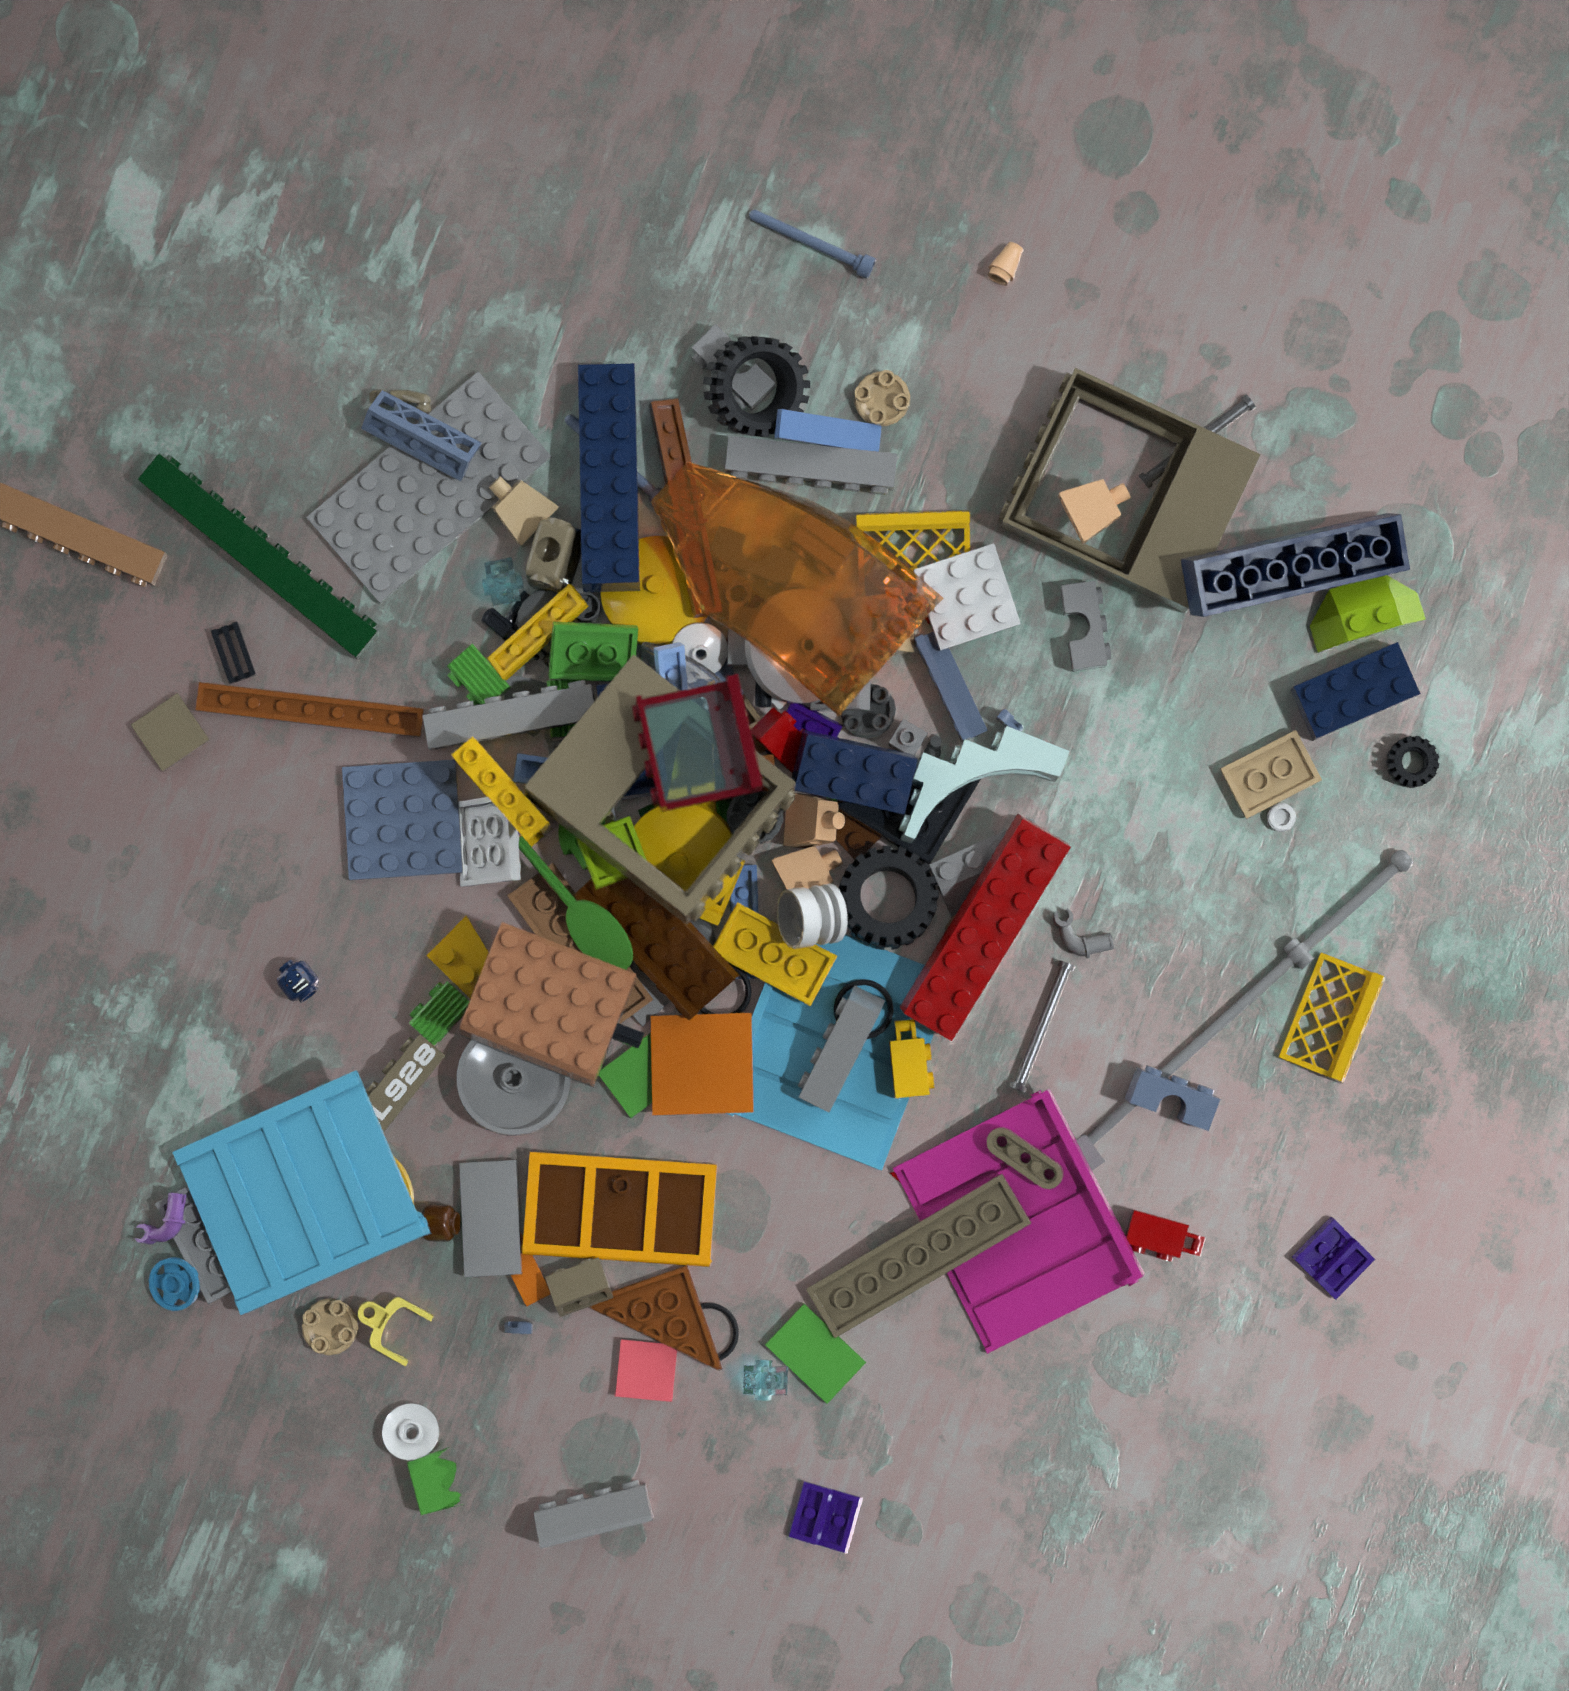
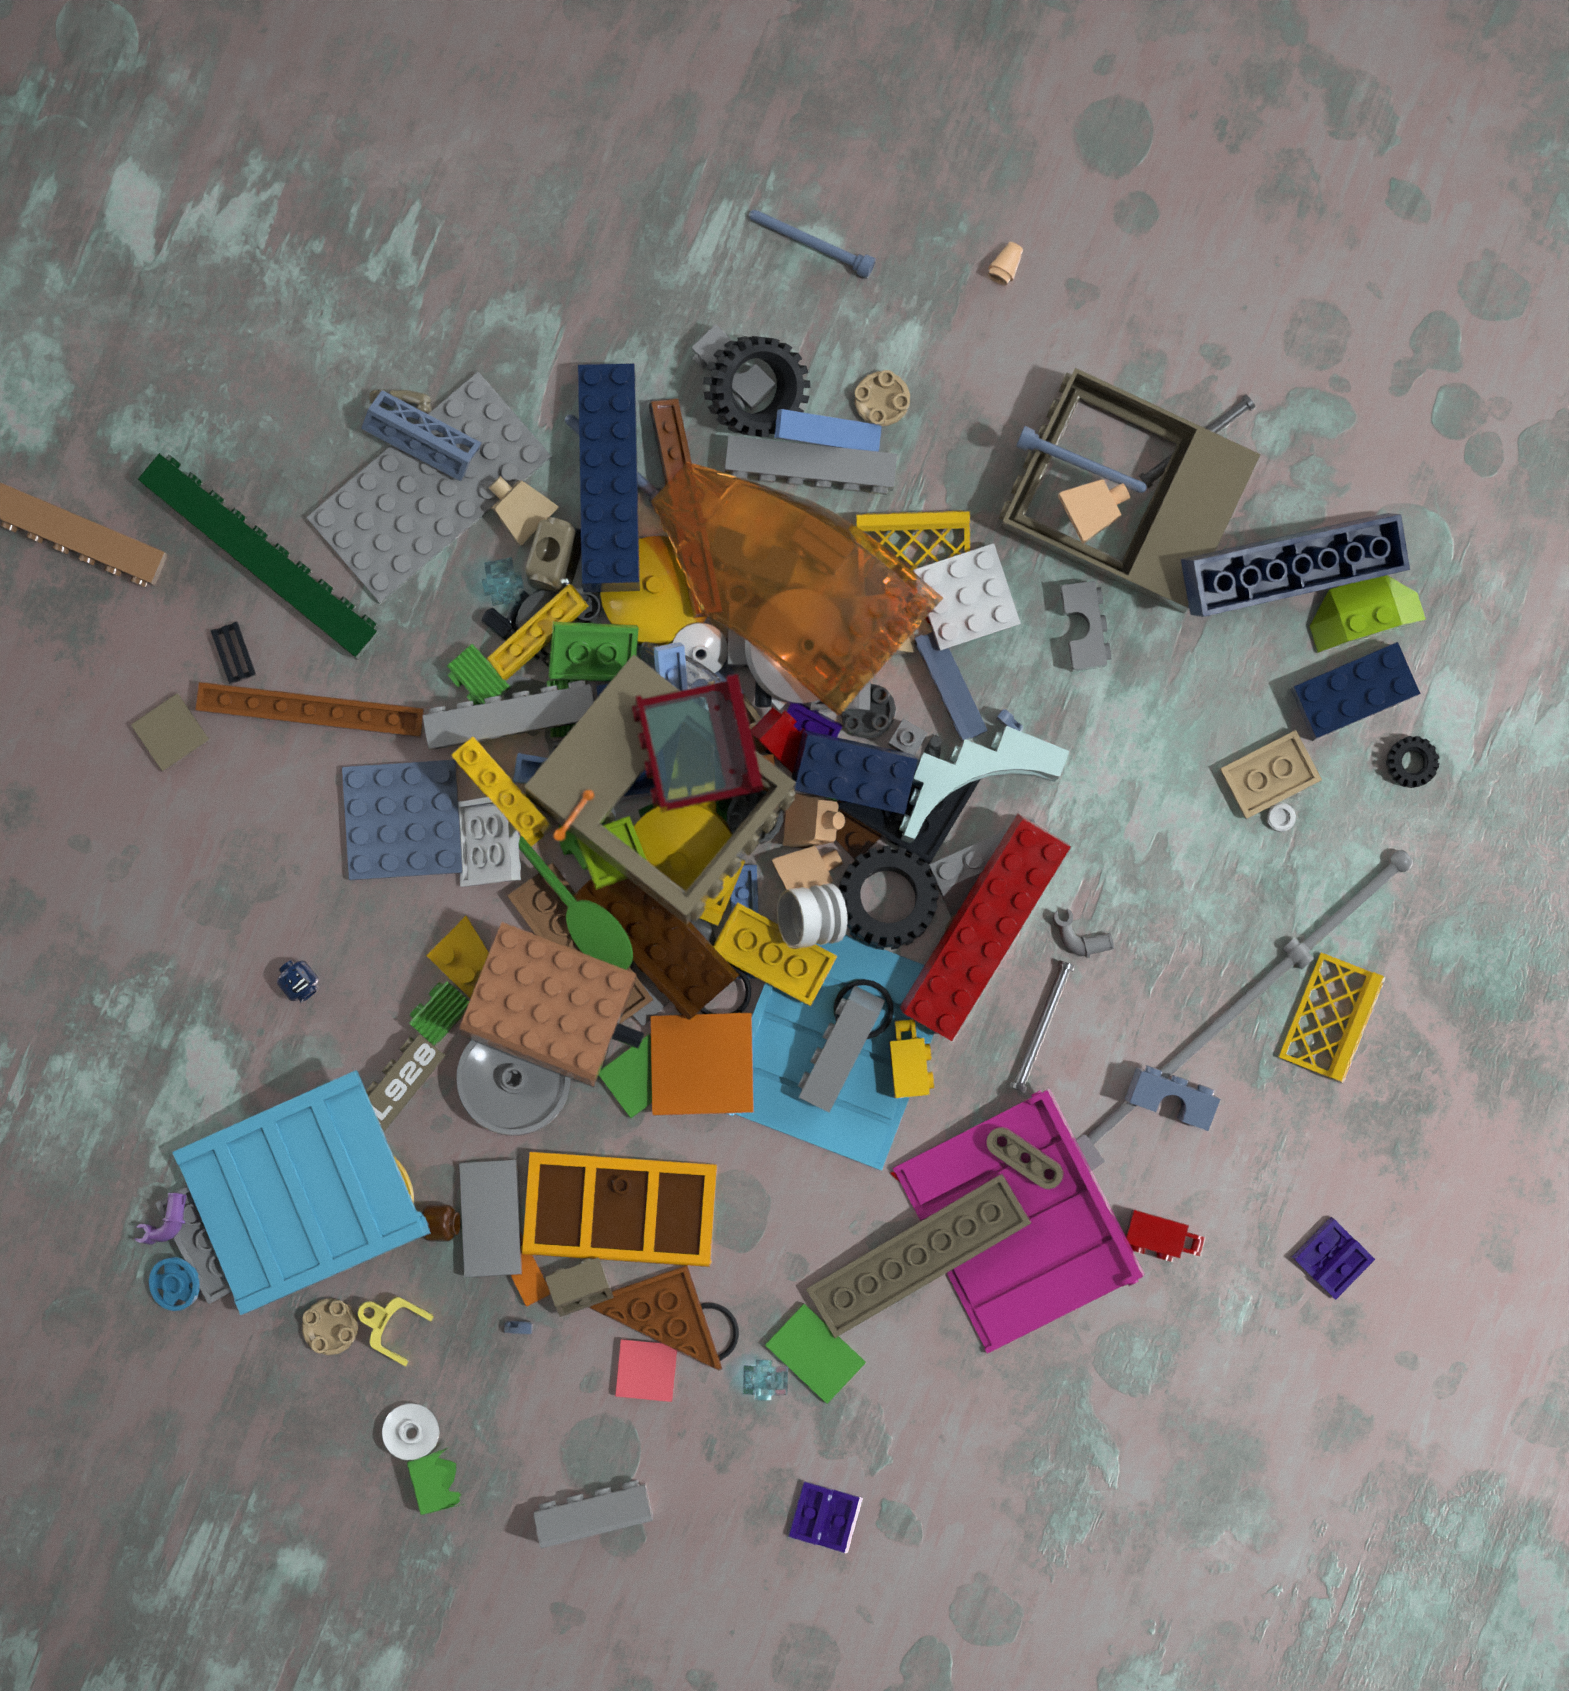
none -> orange hinge [554,789,594,841]
none -> sand blue piece [1016,426,1147,493]

